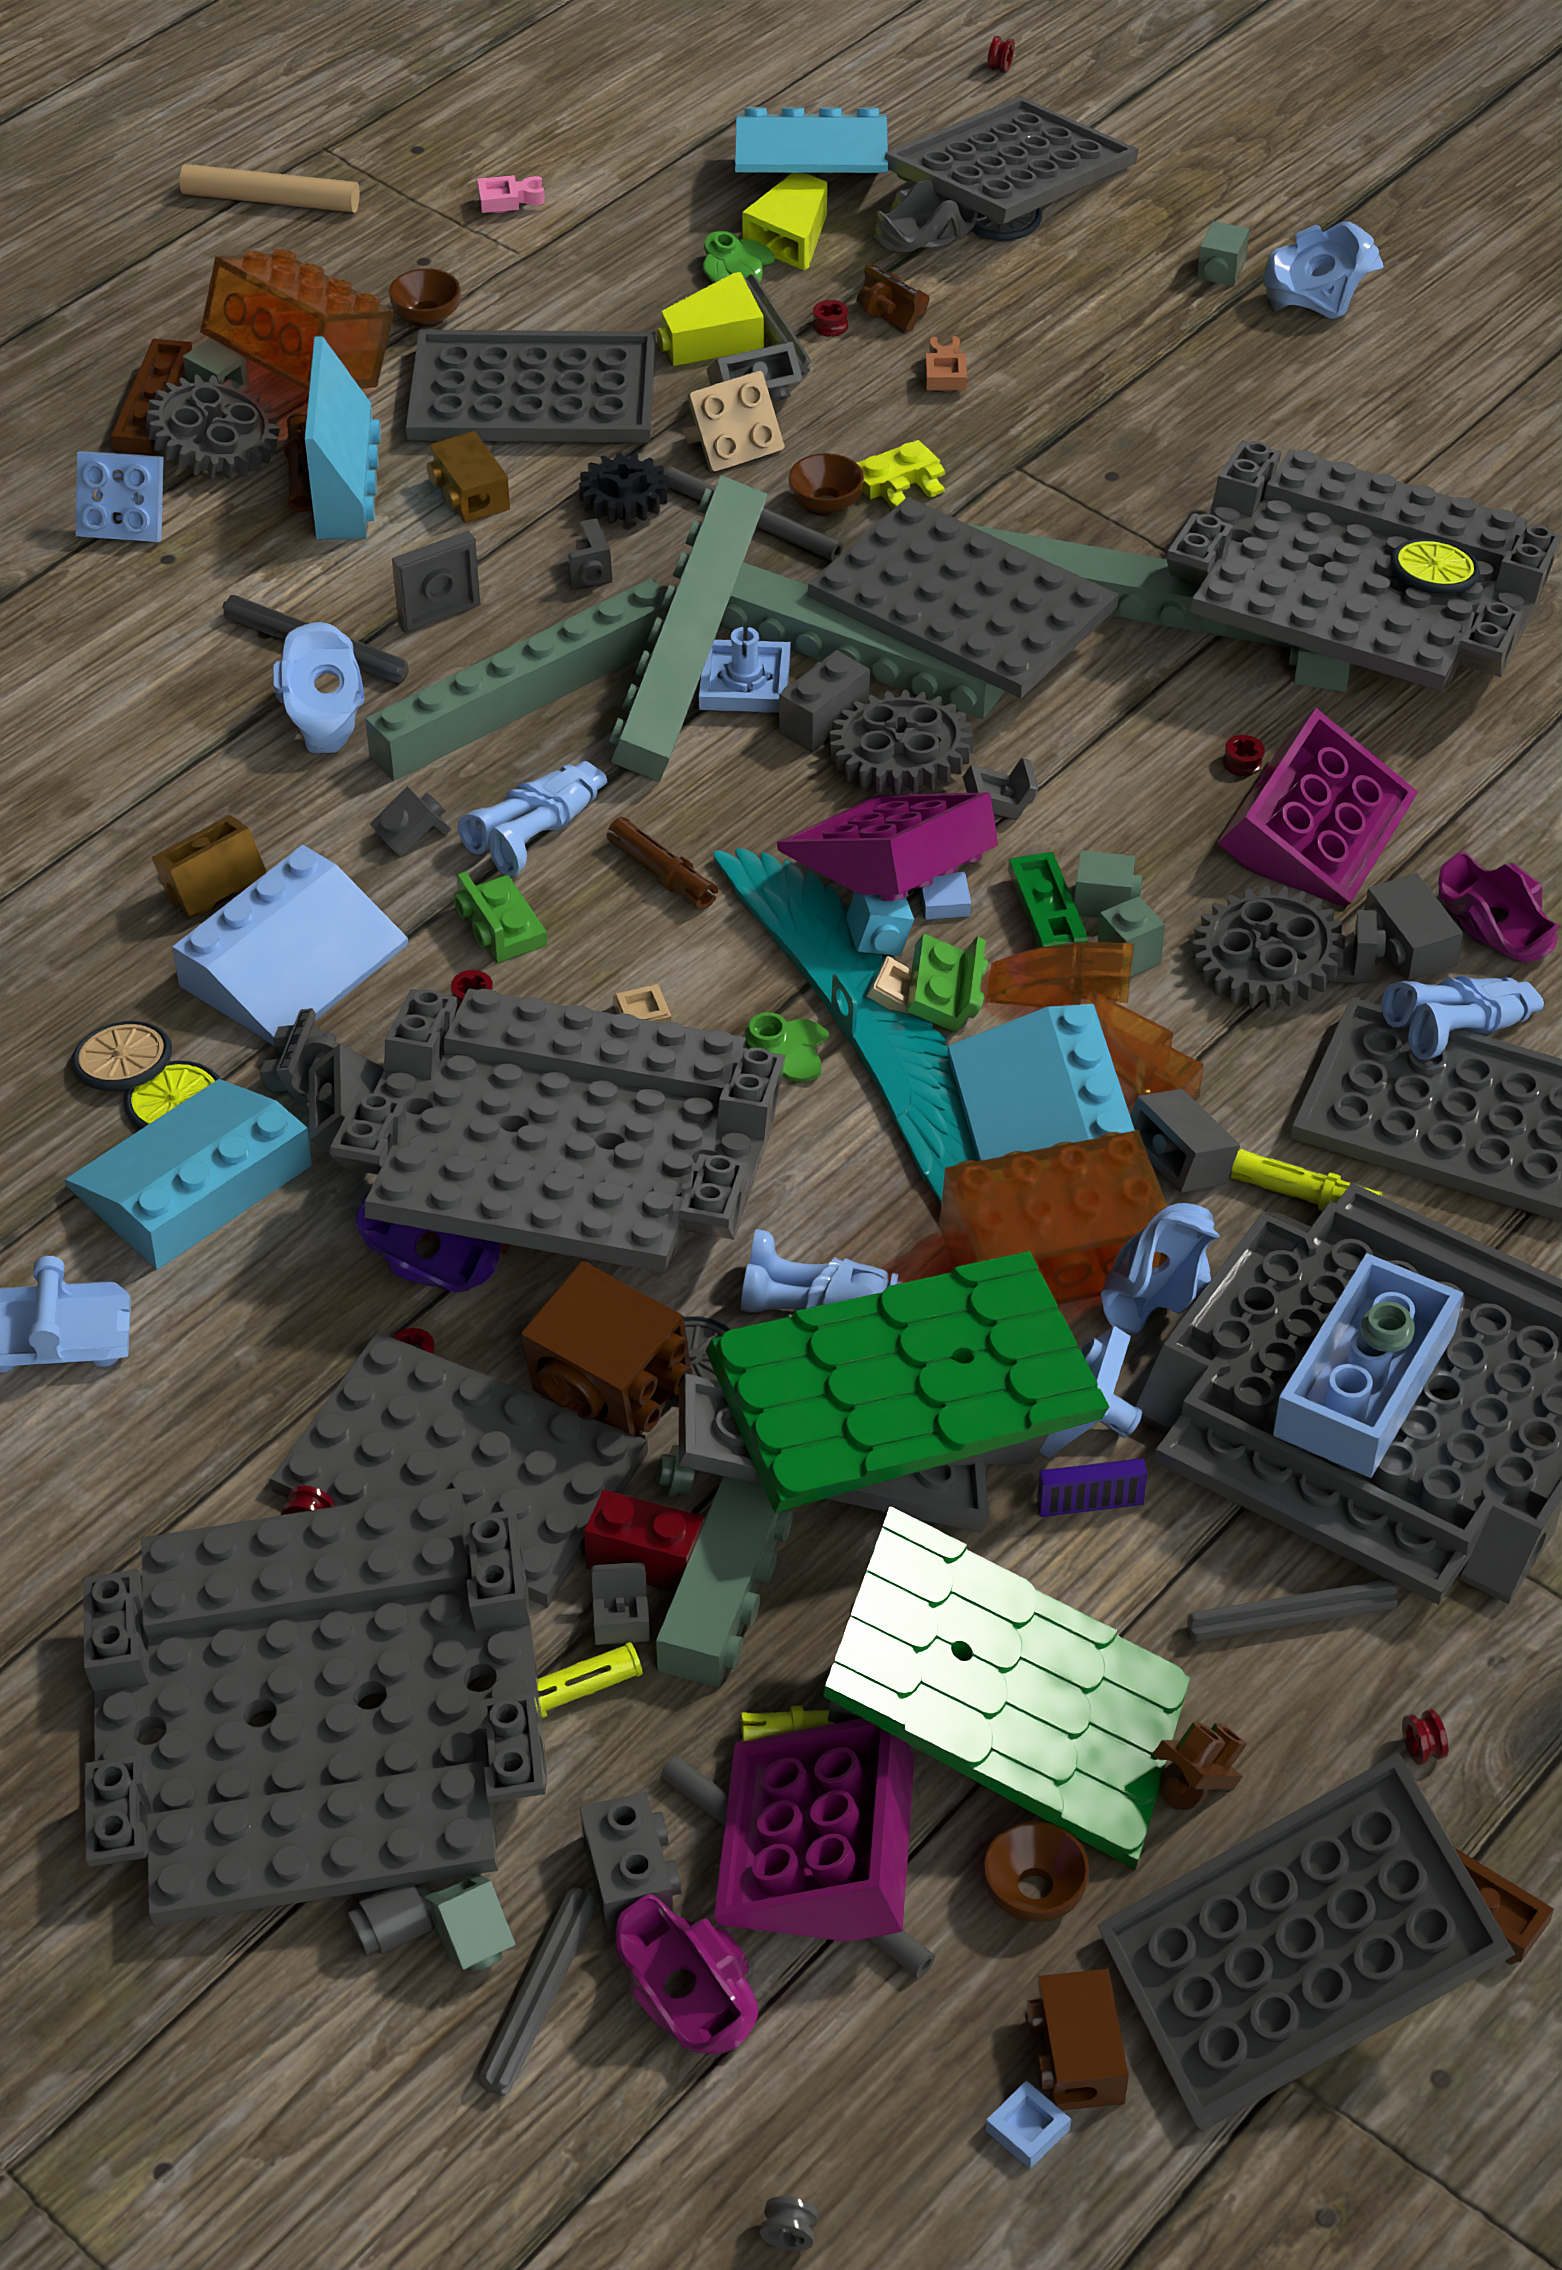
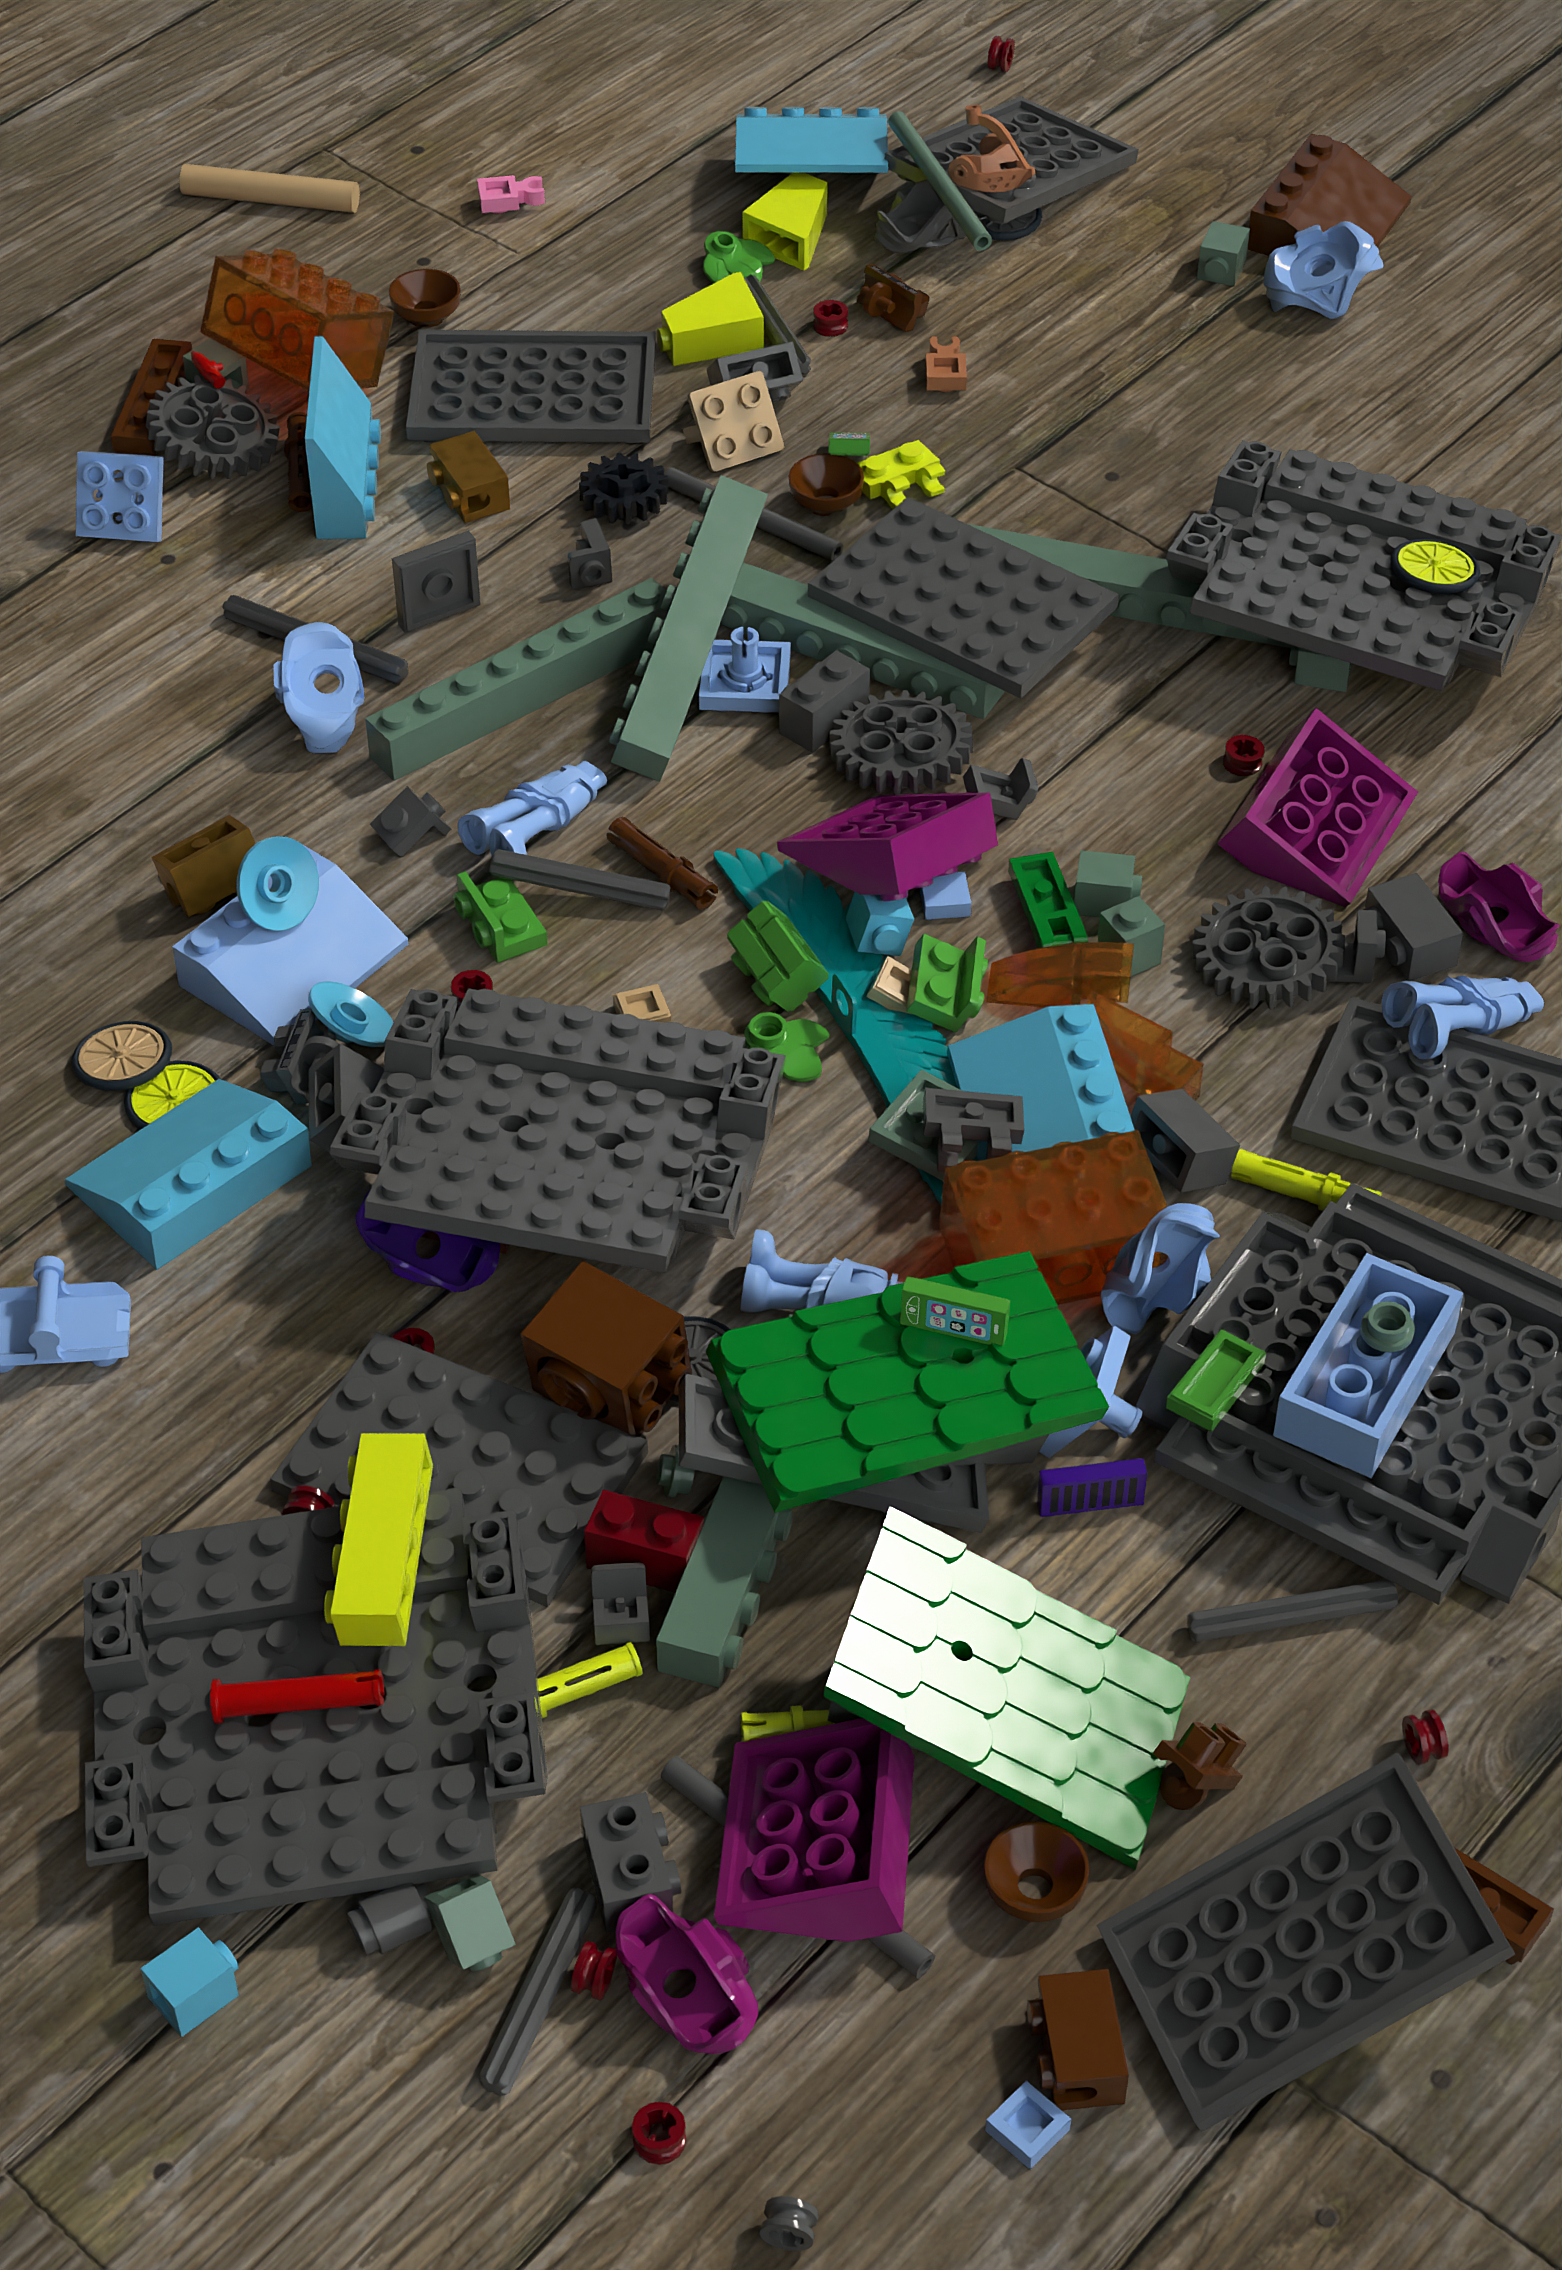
none -> medium azure brick [140,1927,239,2037]
none -> red helmet [191,351,226,389]
none -> red pin [210,1669,384,1724]
none -> medium azure dish [237,836,319,931]
none -> medium azure dish [308,981,394,1047]
none -> neon yellow brick [324,1433,433,1646]
none -> dark grey axle [490,849,670,911]
none -> dark red bush [571,1941,617,2001]
none -> dark red bush [632,2102,687,2165]
none -> bright green brick [727,901,829,1012]
none -> bright green tile [829,432,870,456]
none -> sand green plate [868,1069,979,1185]
none -> sand green piece [888,111,992,251]
none -> bright green tile [900,1276,1010,1346]
none -> dark grey plate [923,1088,1025,1178]
none -> nougat helmet [948,105,1035,192]
none -> bright green tile [1166,1329,1266,1432]
none -> reddish brown slope [1248,134,1412,256]

